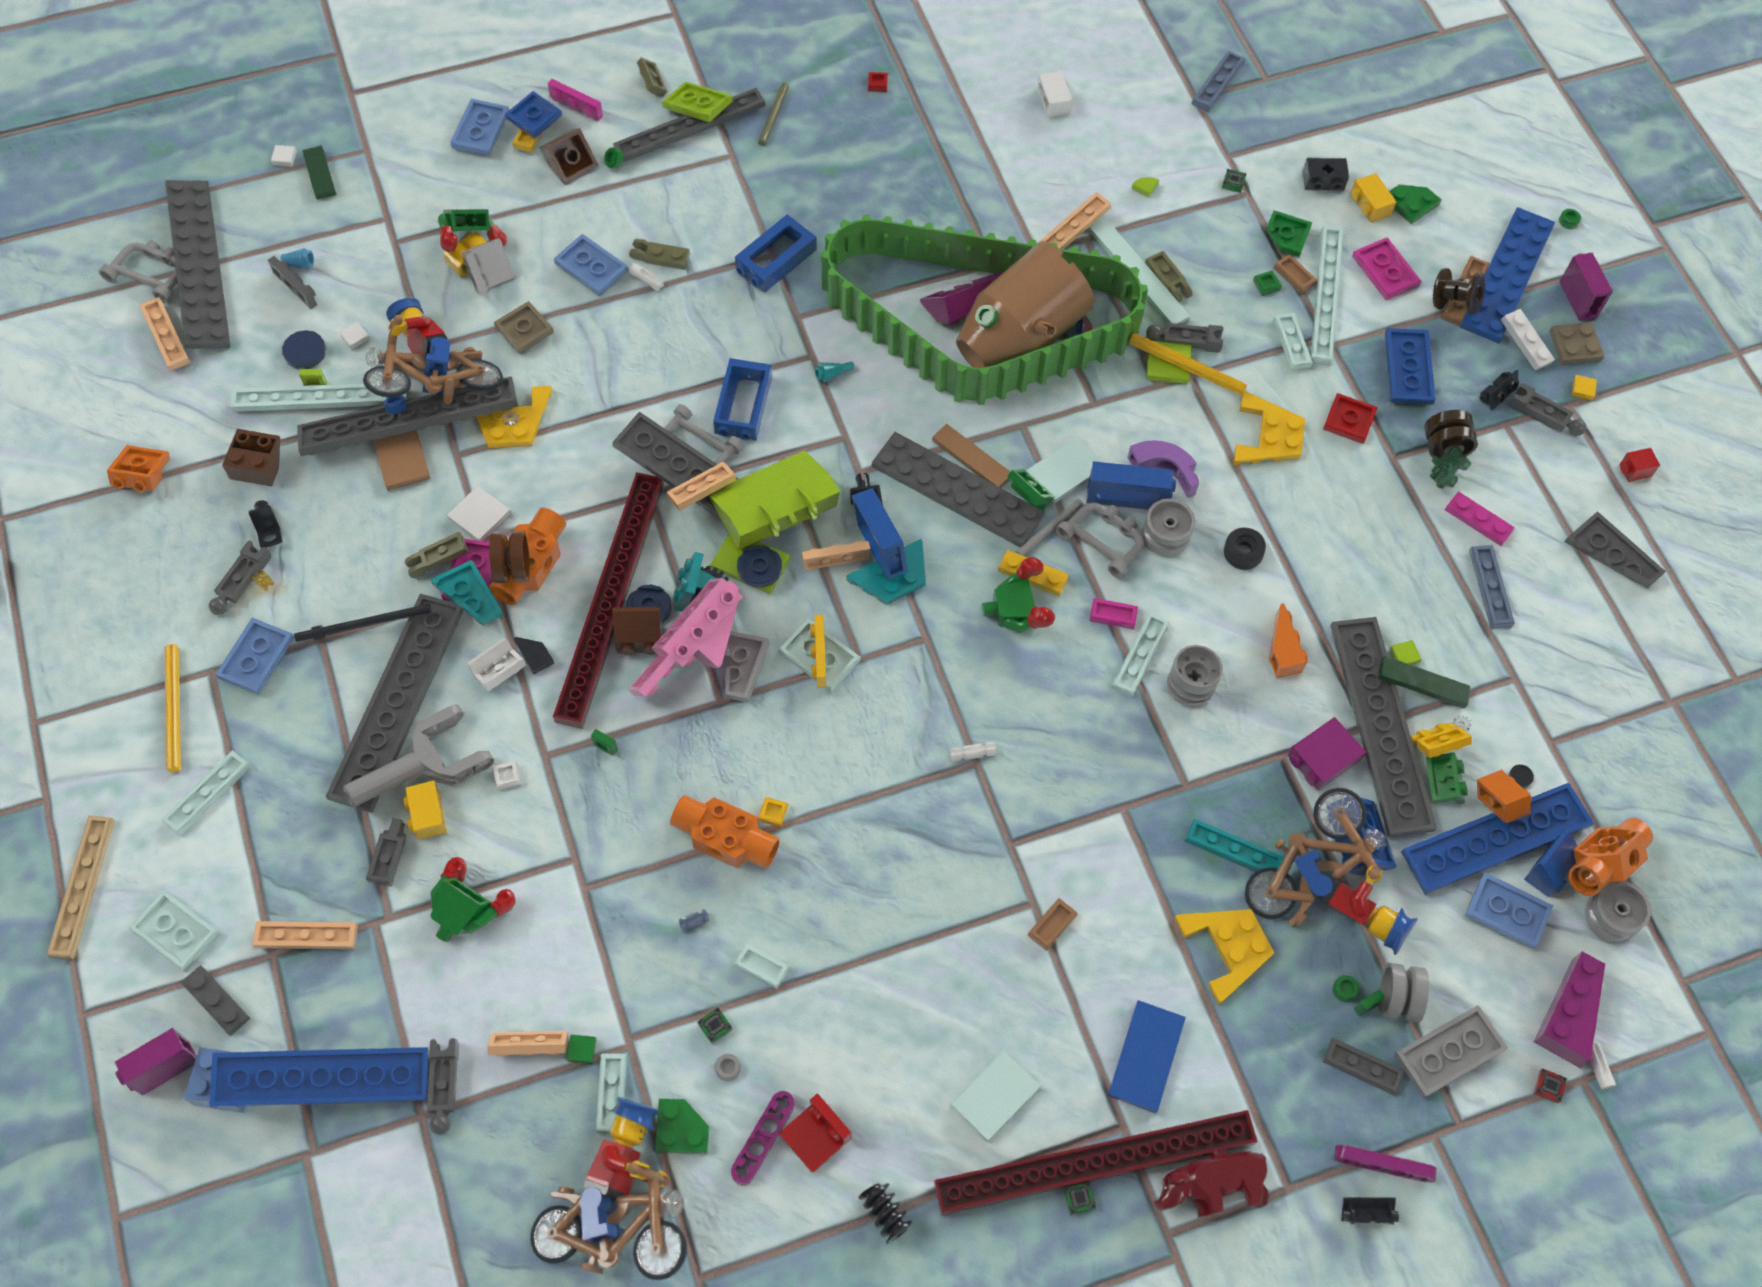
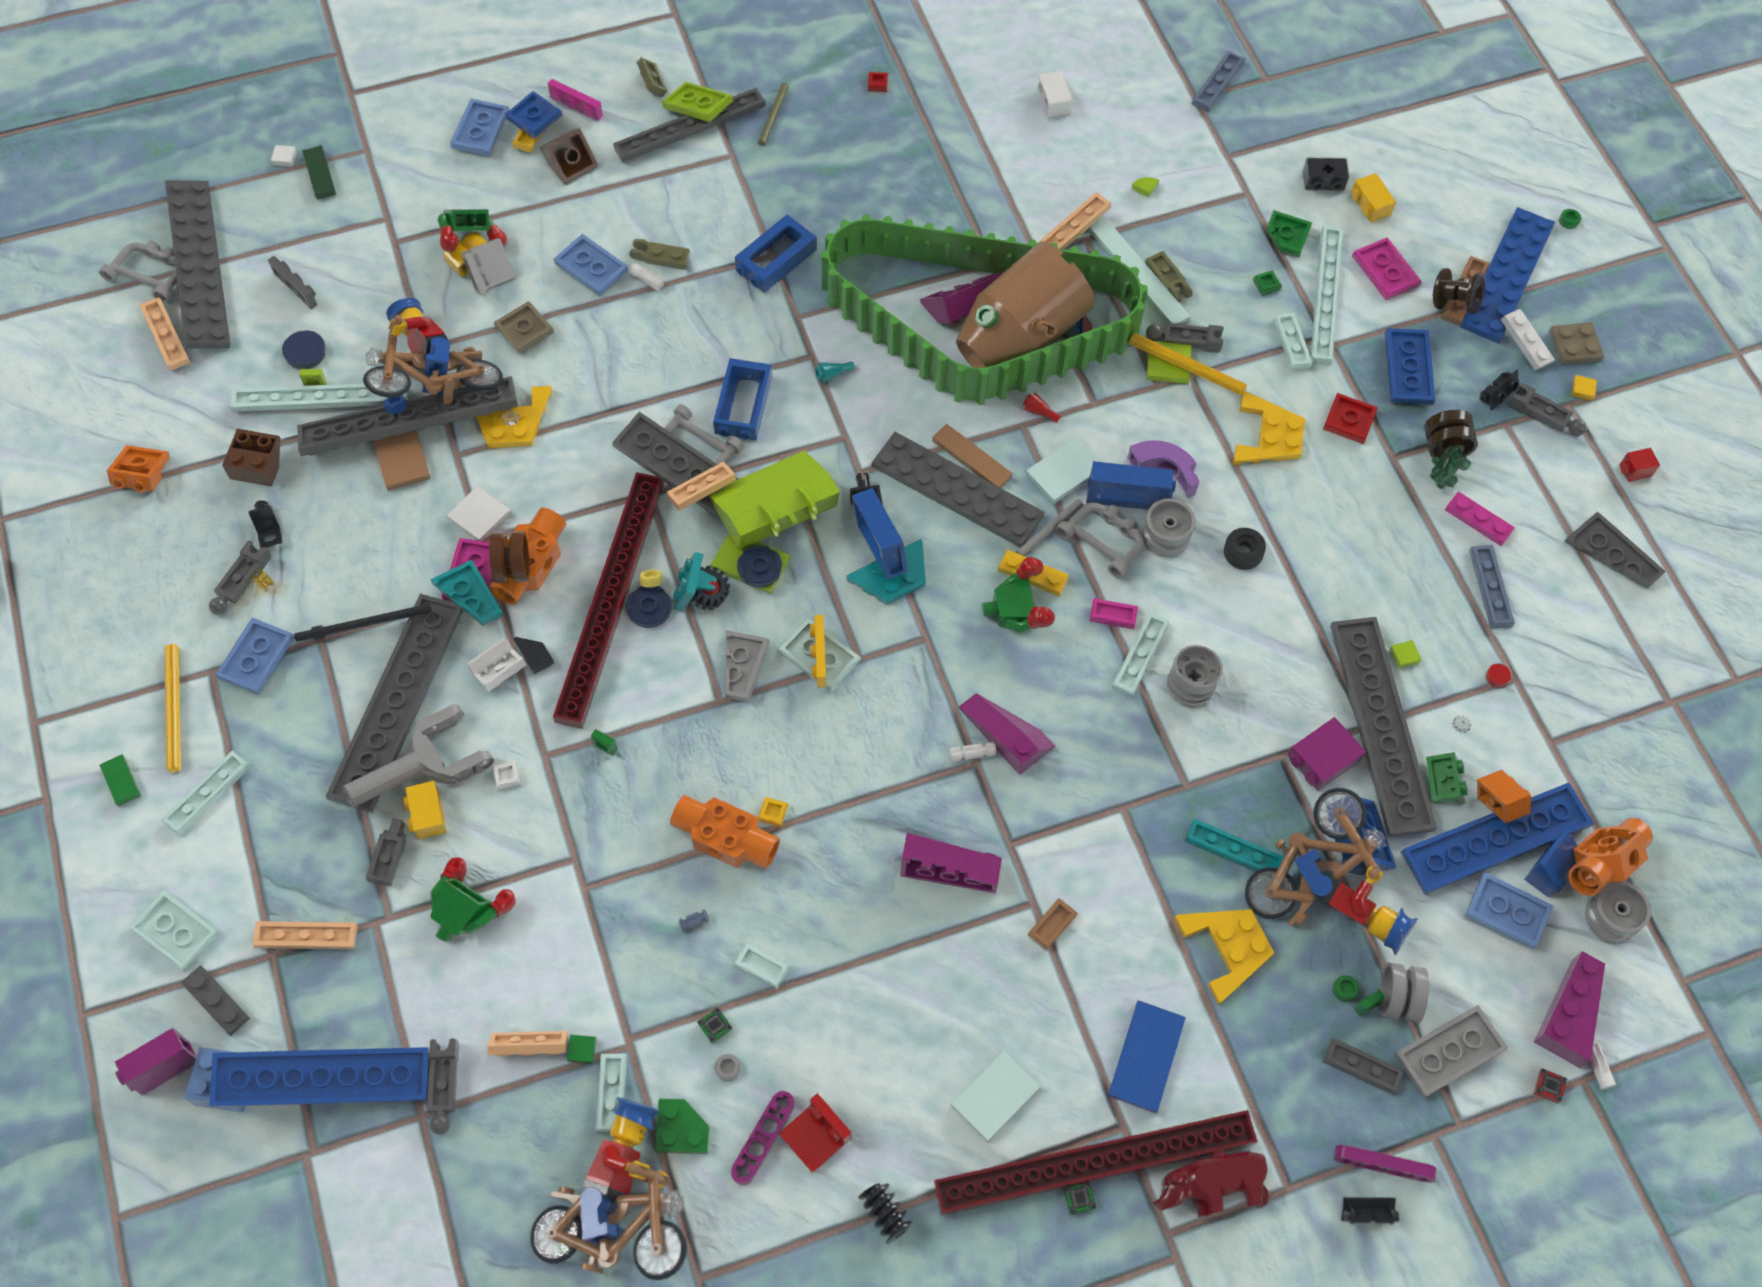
tan tile [47,815,115,960] -> none
dark azure cone [280,248,314,269] -> none
white tile [339,322,370,350] -> none
olive hinge [405,532,469,579] -> none
green tile [604,147,623,169] -> none
reddish brown slope [613,607,664,655] -> none
bright pink wedge [628,578,743,697] -> none
light nougat plate [802,541,870,570] -> none
green bracket [1007,469,1055,511] -> none
tile [1222,169,1247,193] -> none
orange slope [1269,603,1308,678] -> none
medium nougat tile [1273,254,1318,294] -> none
dark green tile [1378,656,1470,708] -> none
green plate [1389,185,1442,224] -> none
yellow plate [1411,722,1472,758] -> none
black piece [1509,764,1534,788] -> none
magenta brick [1559,252,1613,321] -> none
none -> green tile [99,754,141,806]
none -> light yellow tile [639,569,663,587]
none -> magenta wedge [900,833,1002,894]
none -> magenta wedge [959,693,1055,775]
none -> red cone [1023,392,1061,423]
none -> red tile [1486,663,1511,687]

